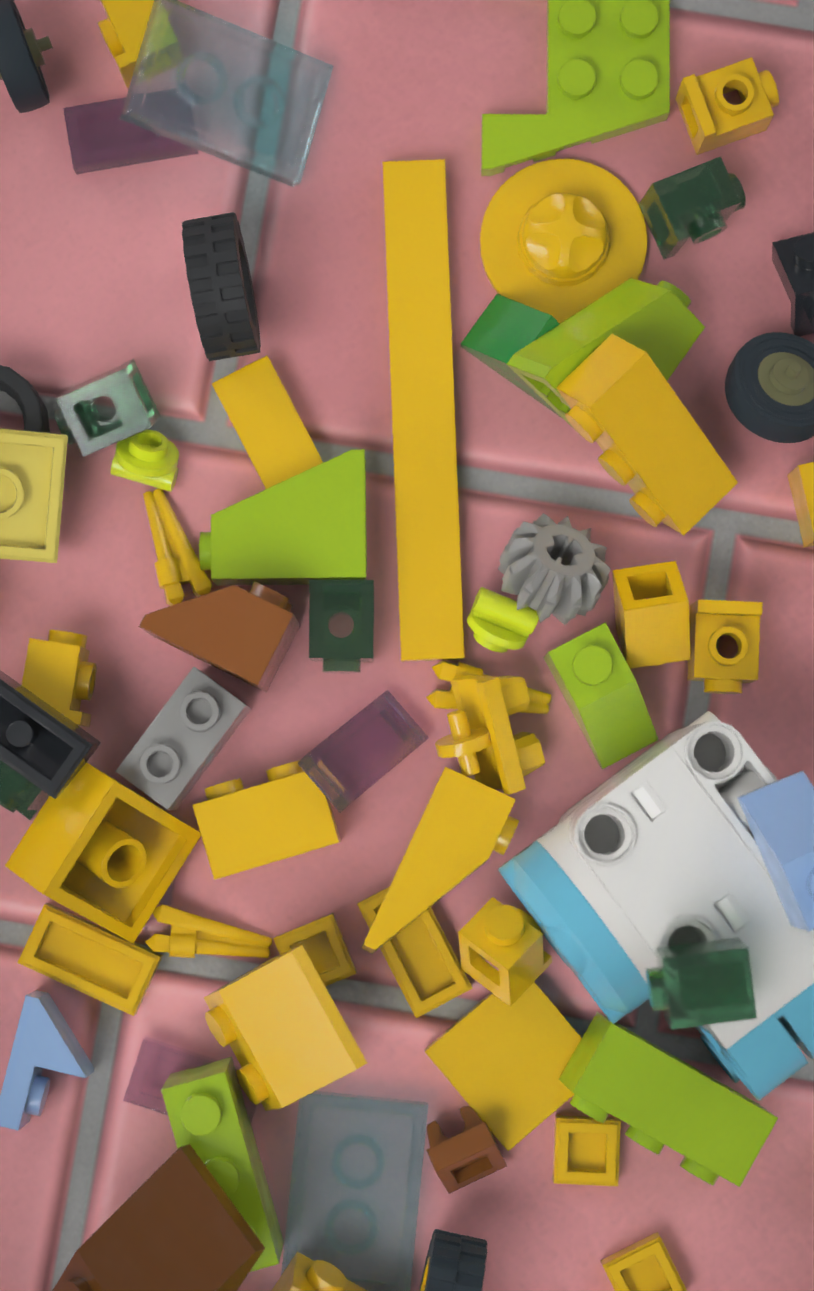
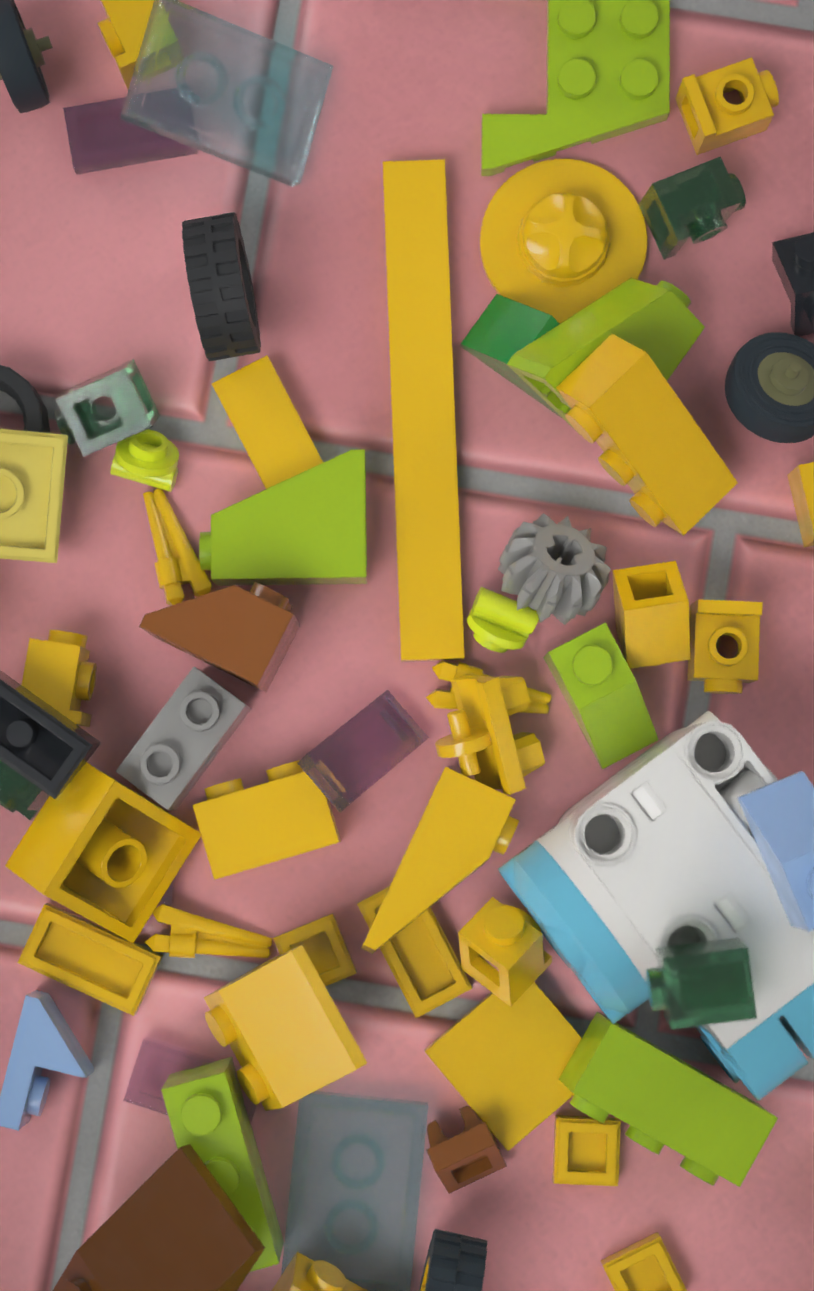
clear green brick [309,580,375,673] -> none

